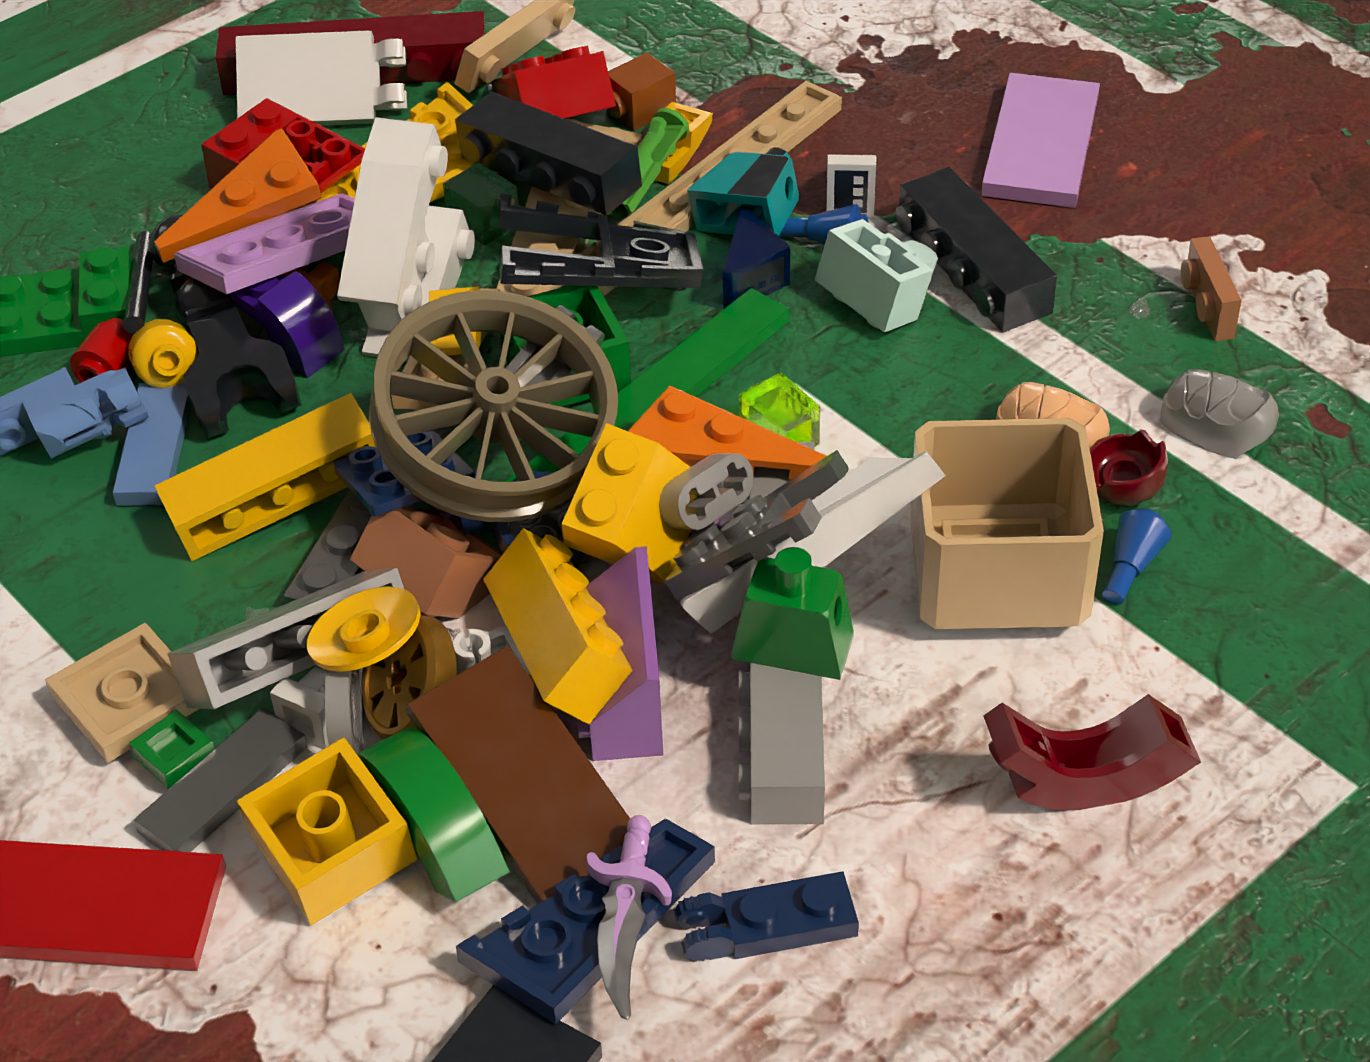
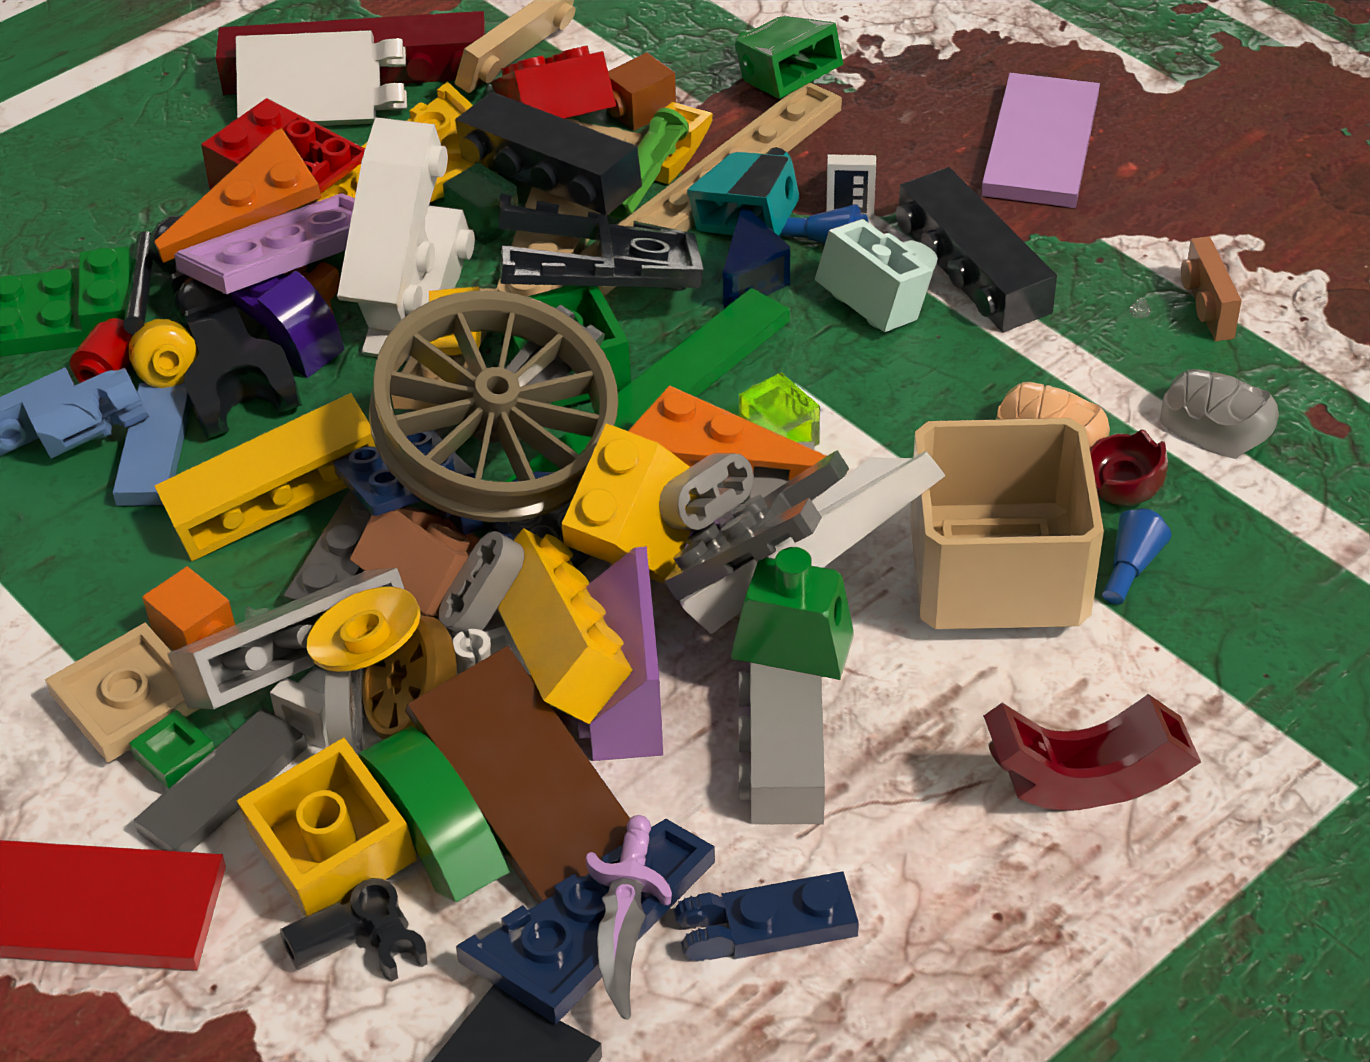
none -> orange brick [142,566,235,651]
none -> black bar [280,878,428,982]
none -> light grey beam [439,531,524,638]
none -> green torso [735,16,844,99]

